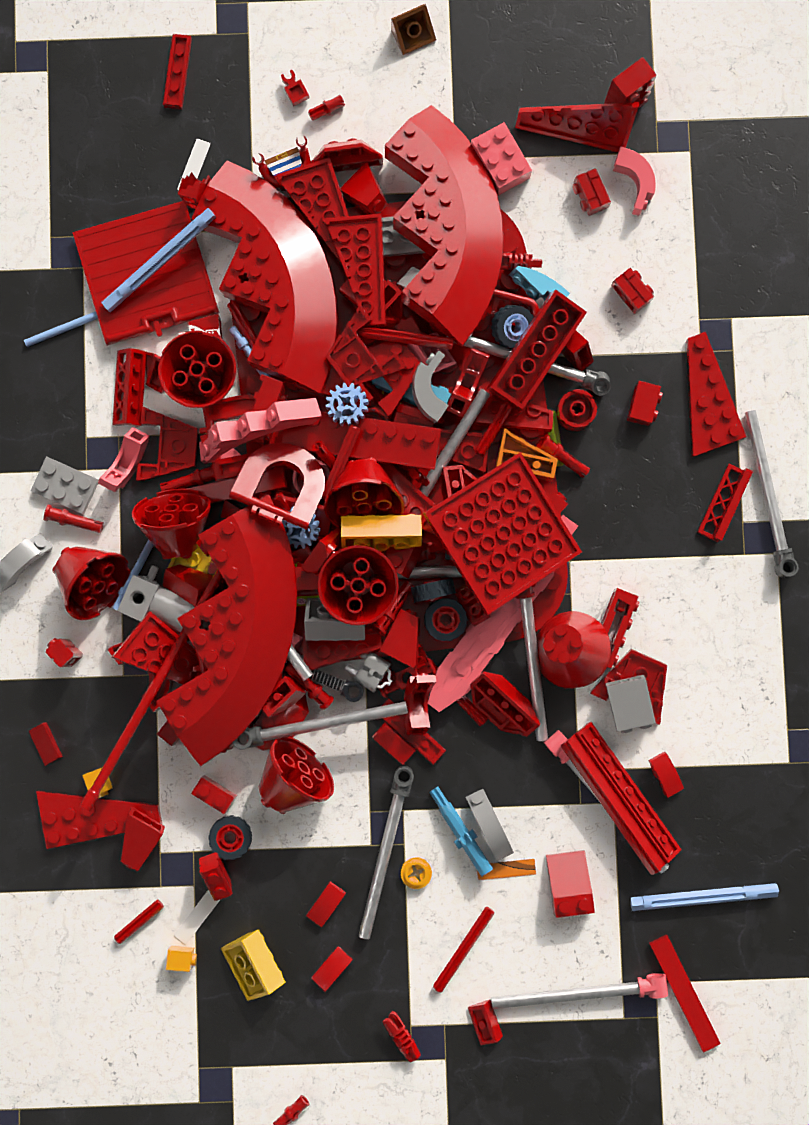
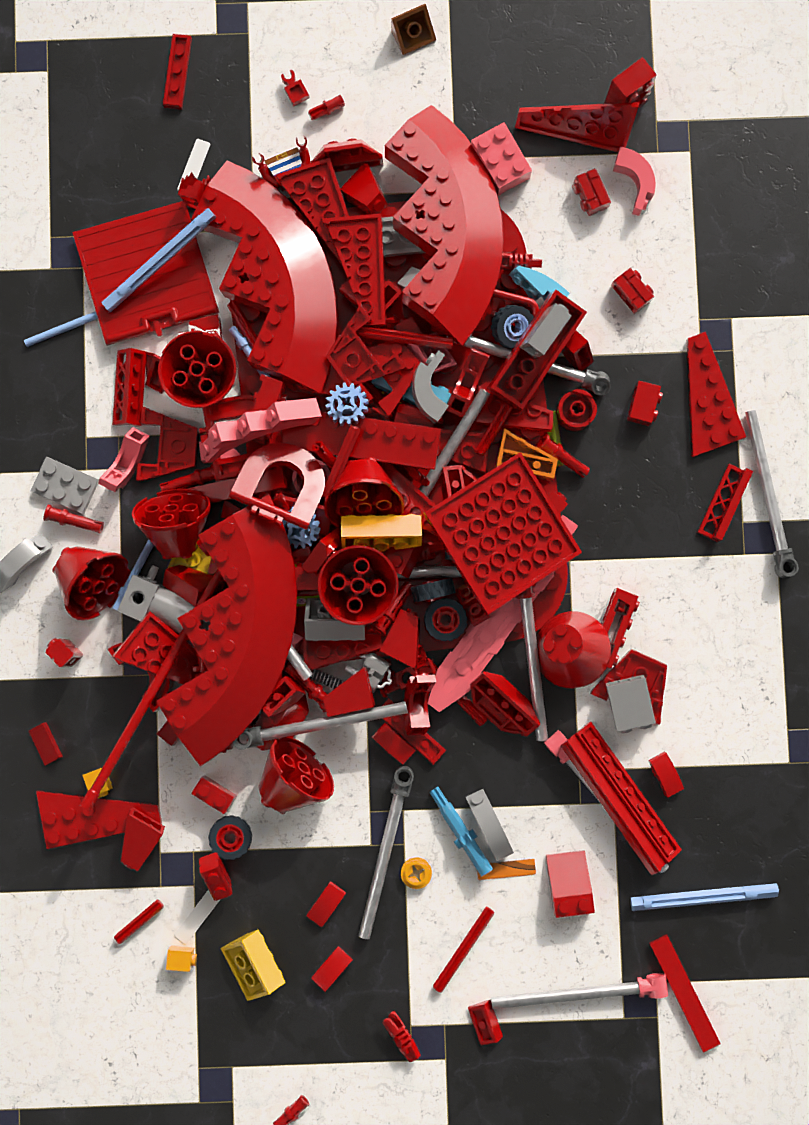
none -> red slope [321,667,375,717]
none -> light grey brick [519,304,572,358]

